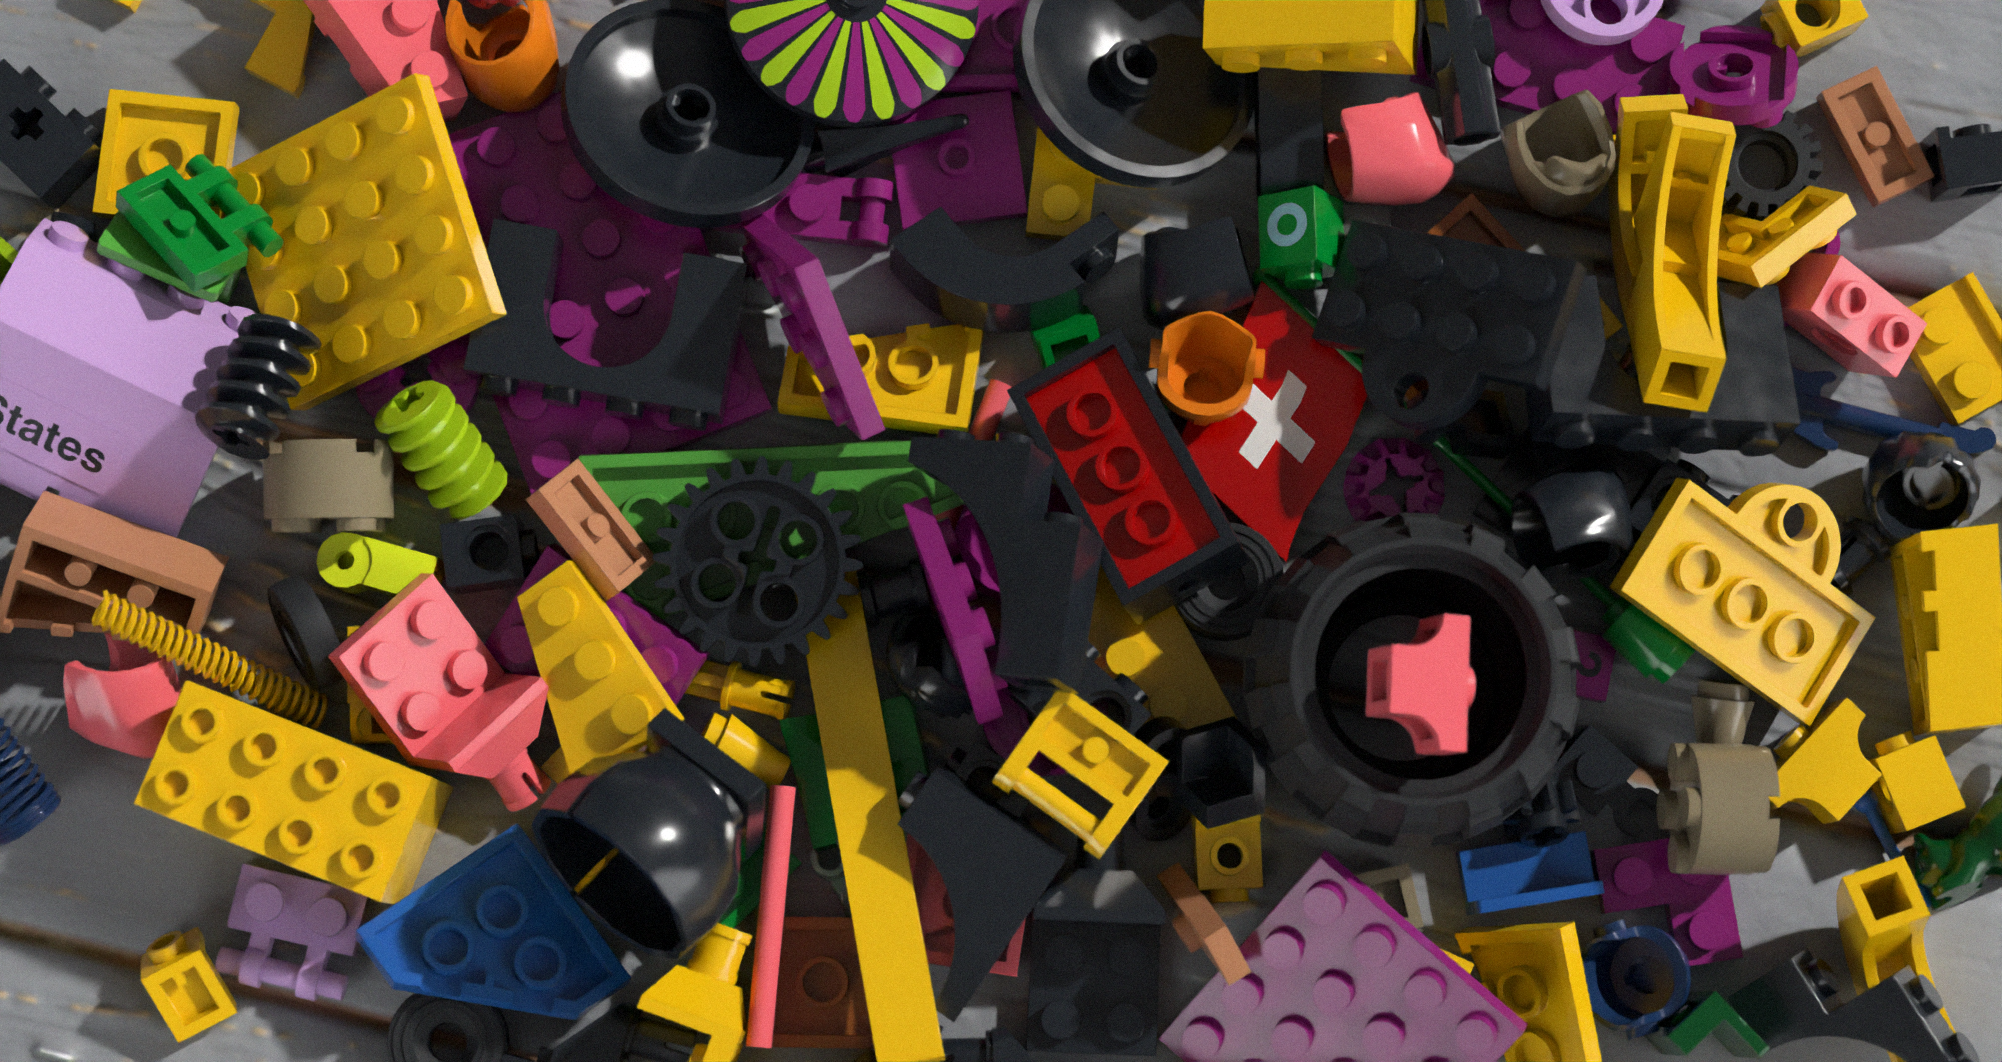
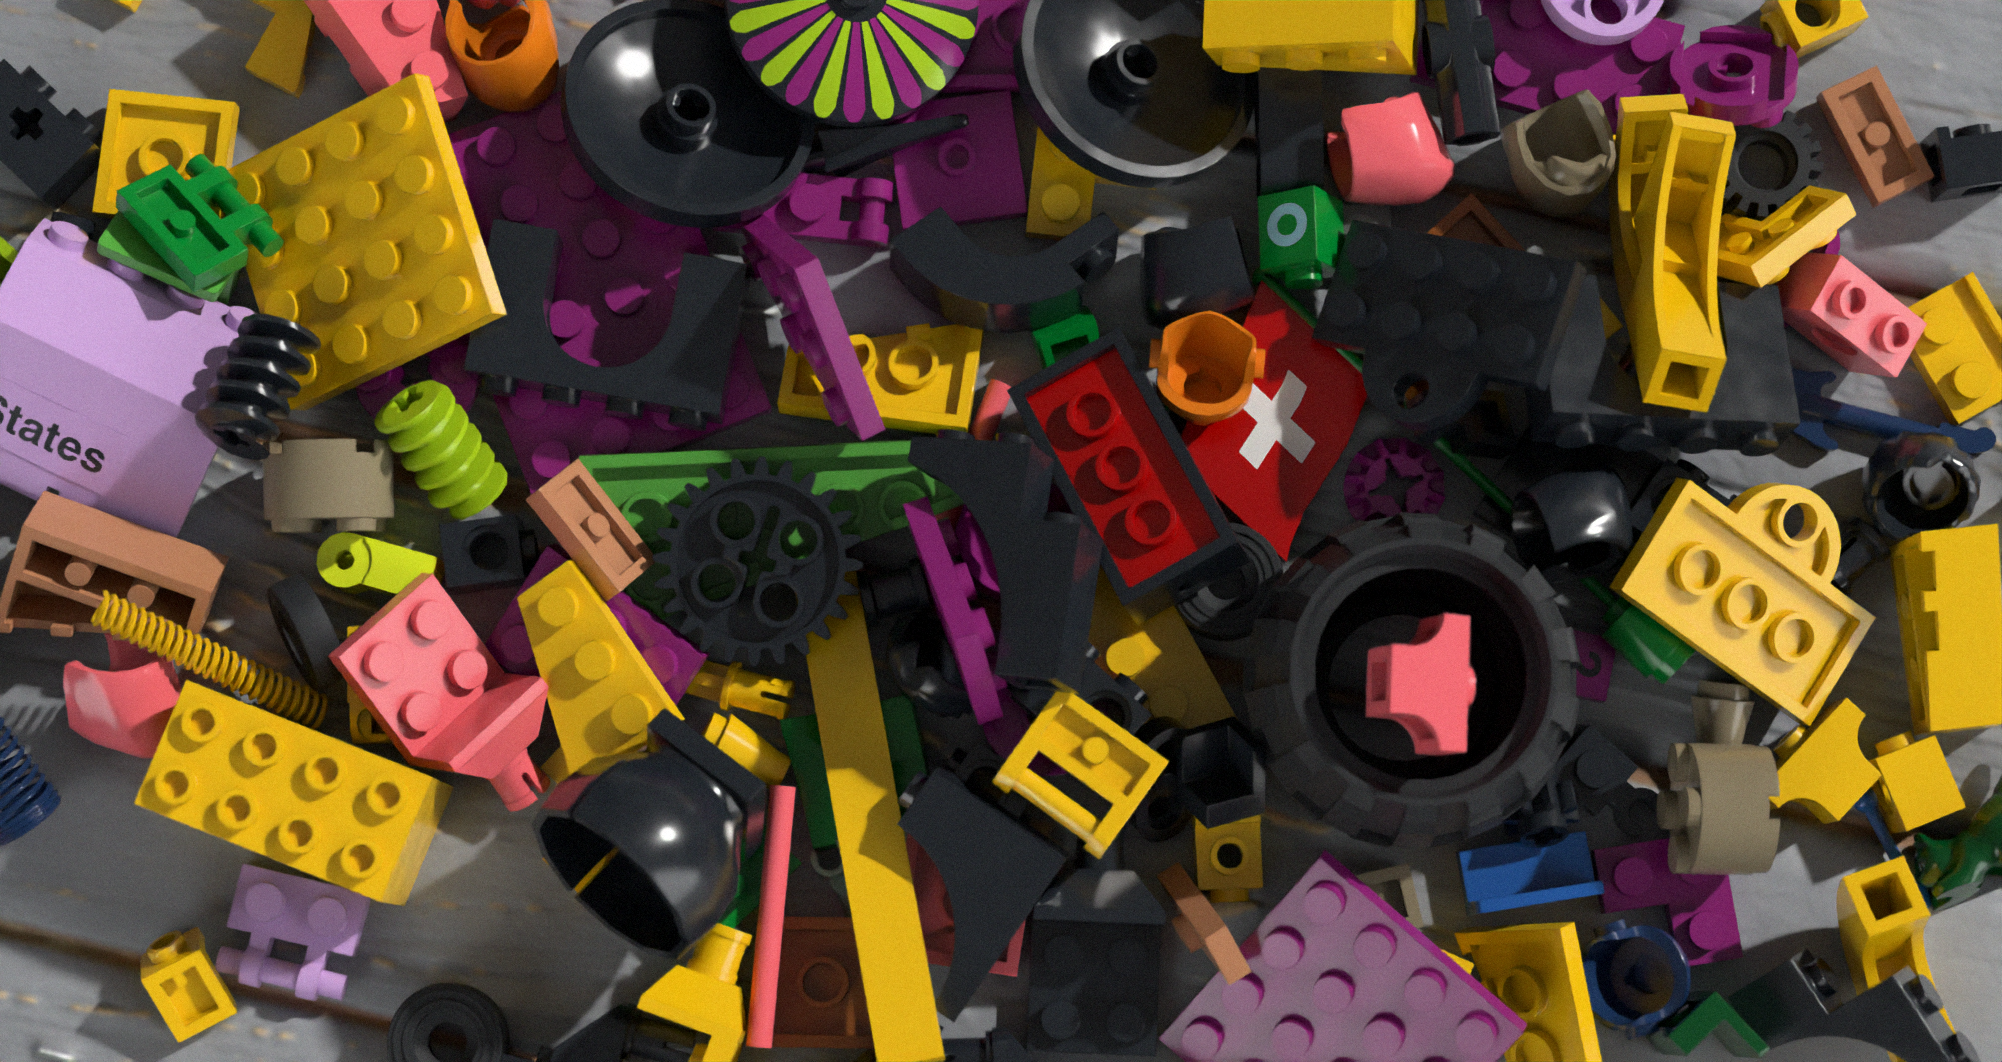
blue plate [355,823,632,1020] -> none

